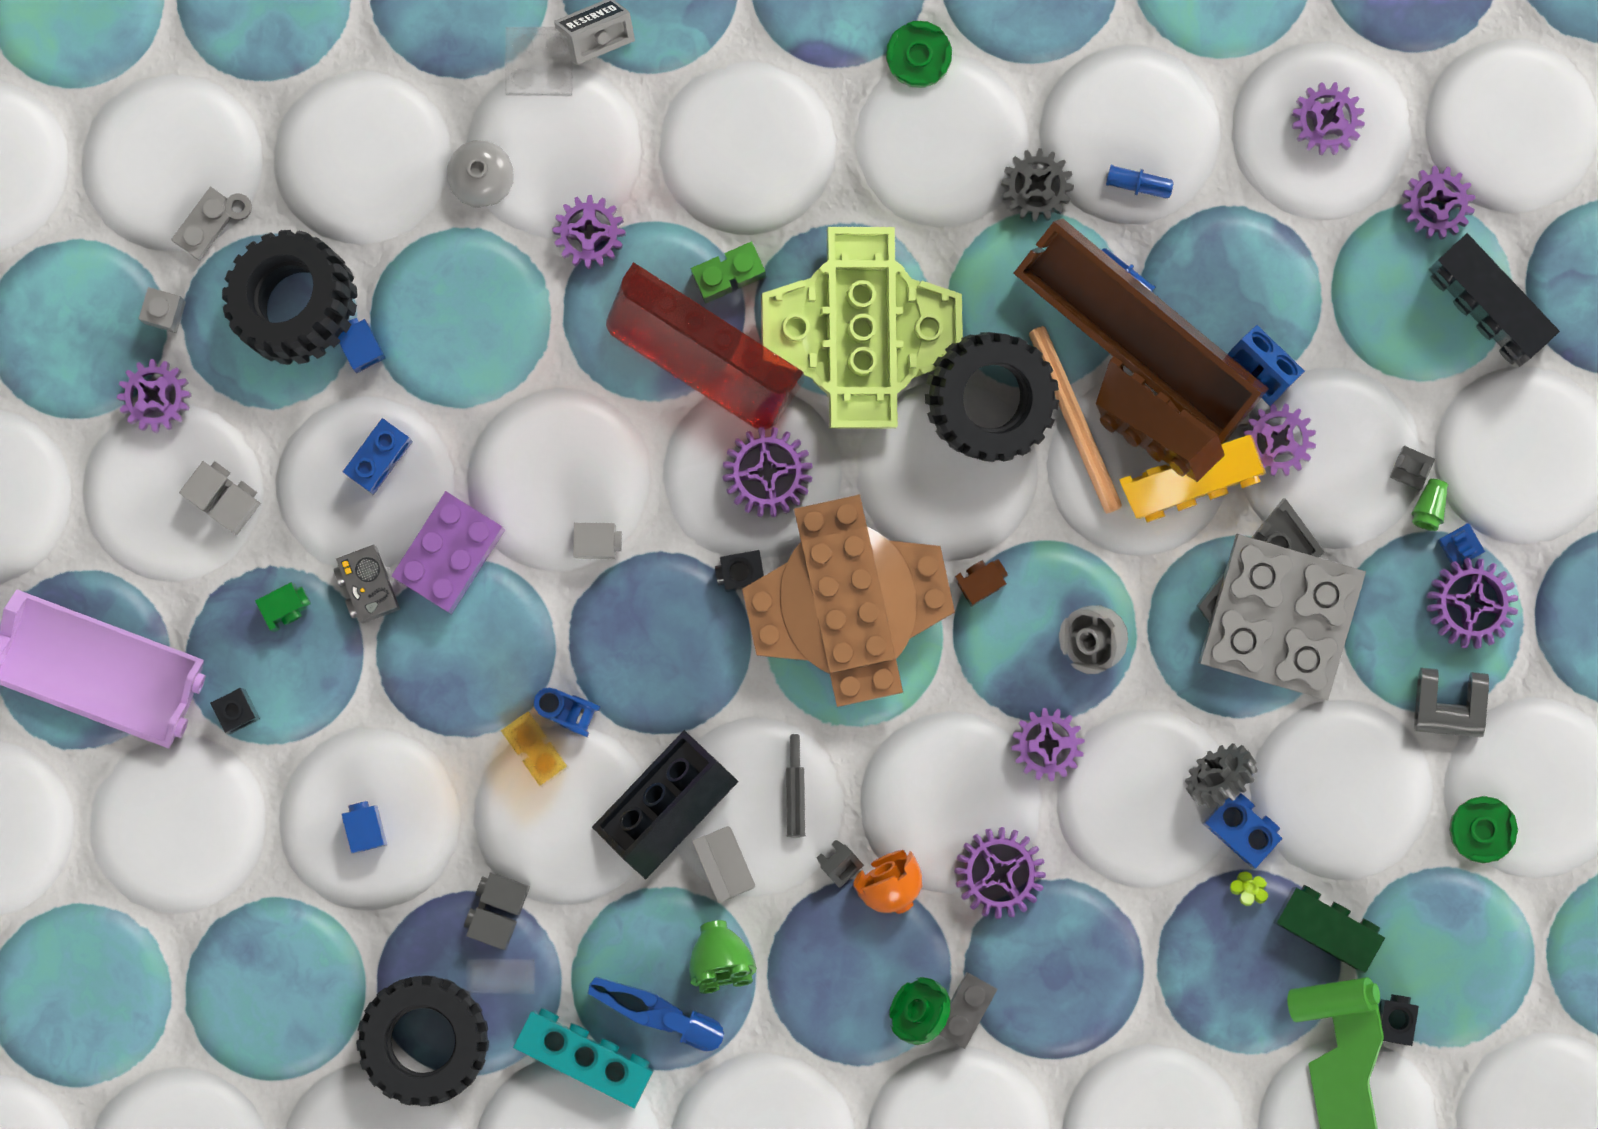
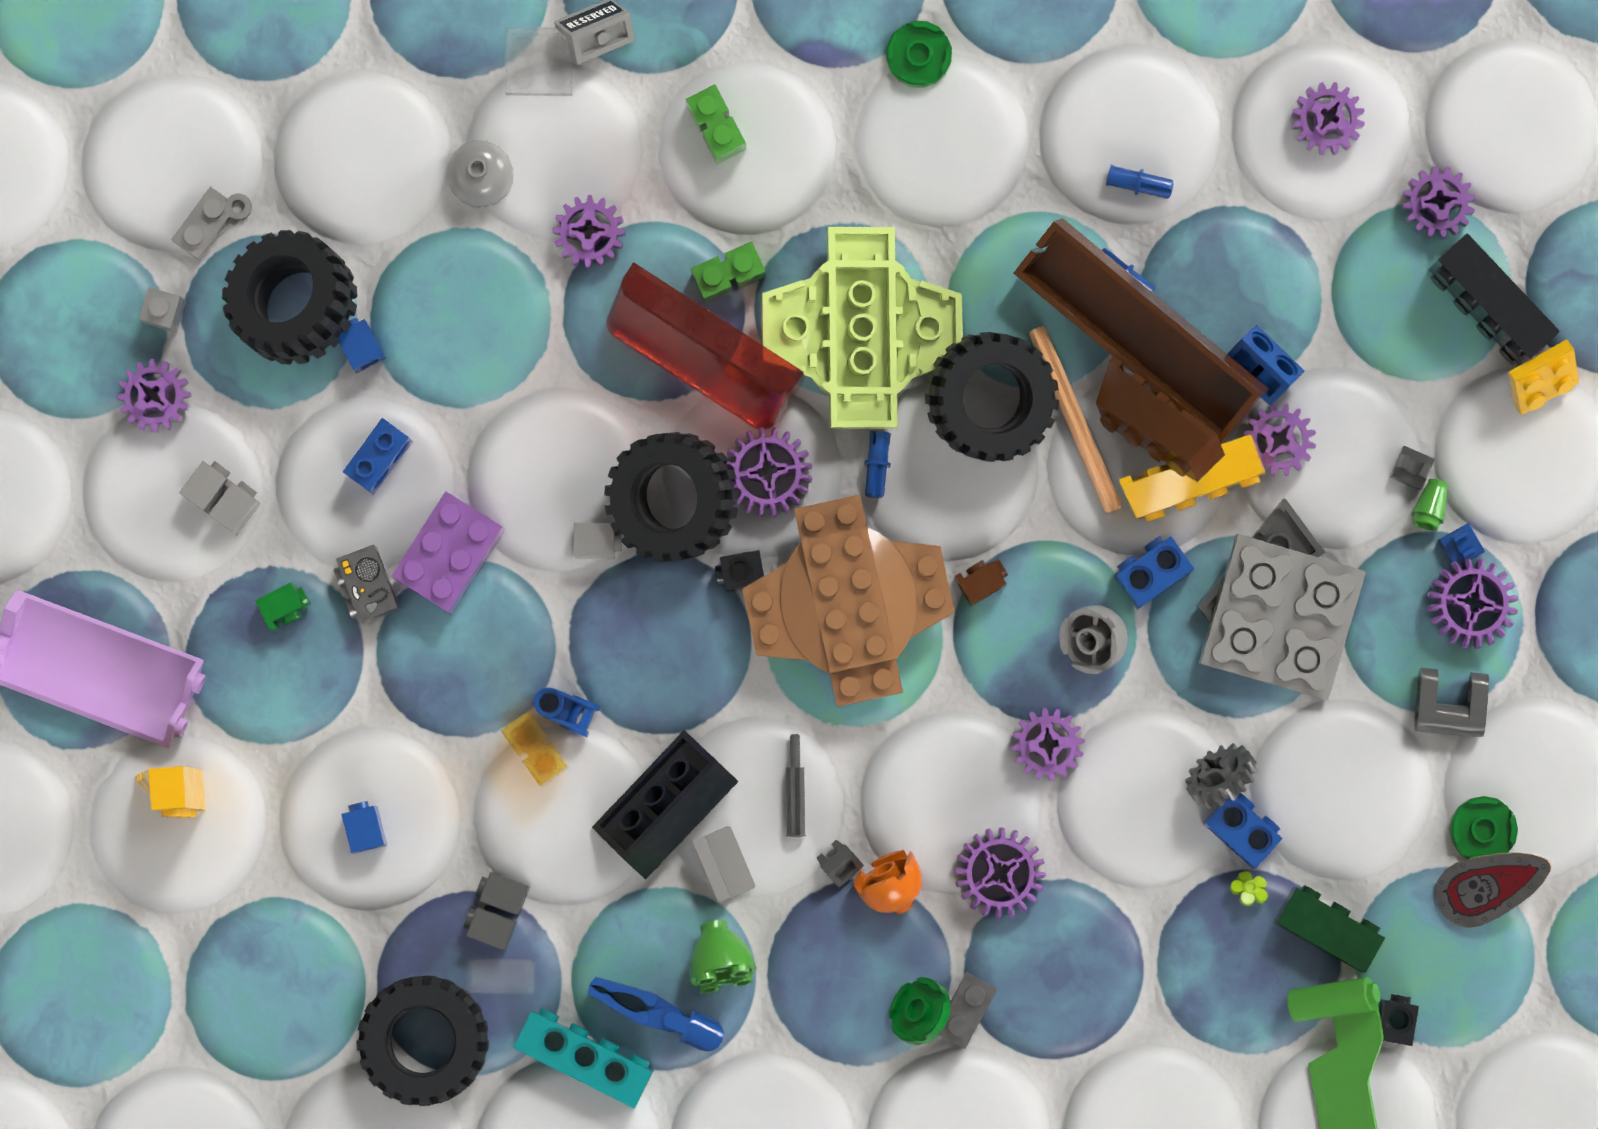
black brick [210,688,260,734] -> none
dark grey gear [1001,148,1074,222] -> none
none -> yellow wedge [136,766,205,819]
none -> black tyre [604,432,739,562]
none -> bright green piece [685,84,746,164]
none -> blue axle [864,431,891,499]
none -> blue brick [1114,536,1194,610]
none -> shield [1435,852,1552,928]
none -> yellow plate [1508,339,1579,415]

